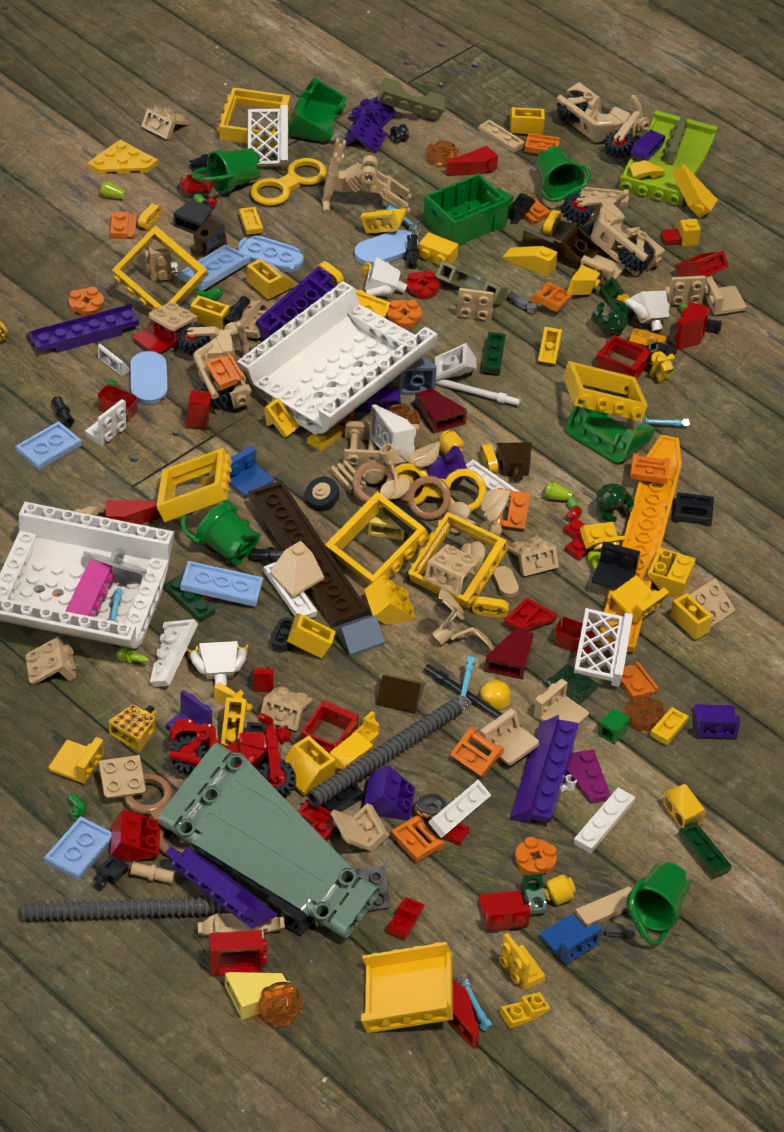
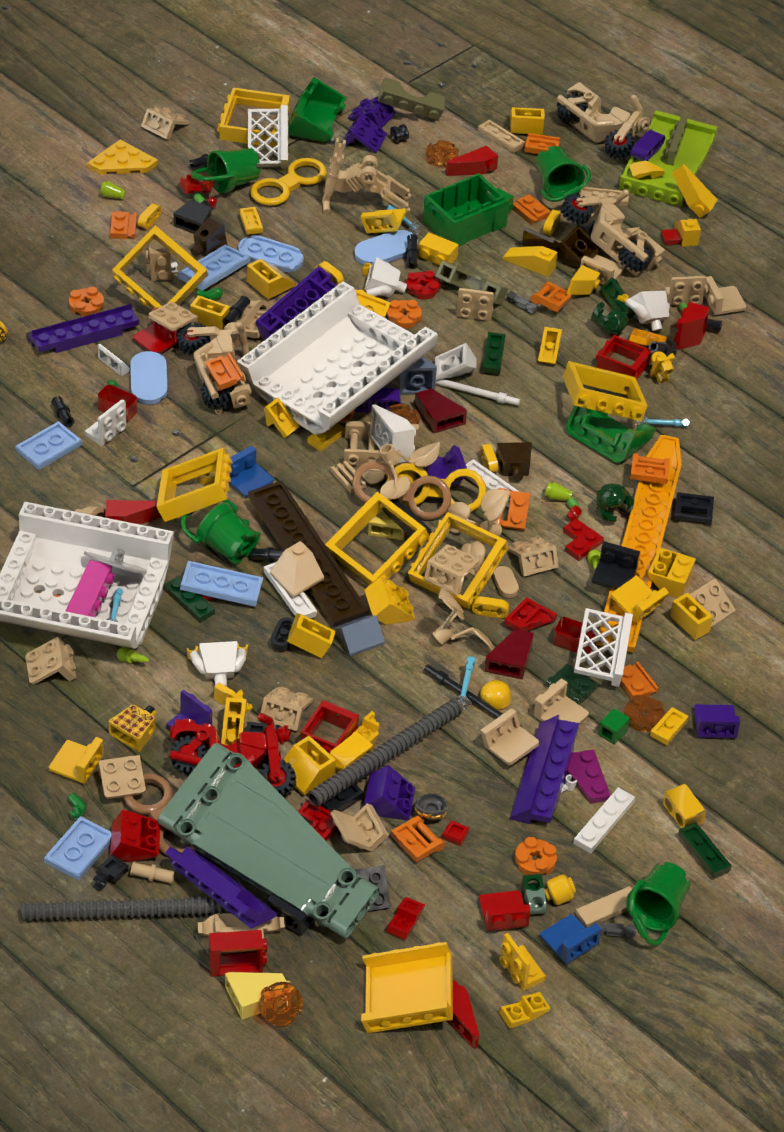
white wing [150,619,198,687] -> none
red piece [186,390,211,431] -> none
red slope [253,667,274,693] -> none
black wheel [306,476,340,510] -> none
dark brown slope [376,674,425,714] -> none
white plate [428,780,491,838] -> none
yellow head [438,430,464,455] -> none
orange plate [450,727,504,778] -> none
medium azure piece [456,973,492,1031] -> none
black plate [508,193,536,224] -> none
yellow bracket [579,522,625,551] -> none
red window [674,251,729,277] -> none

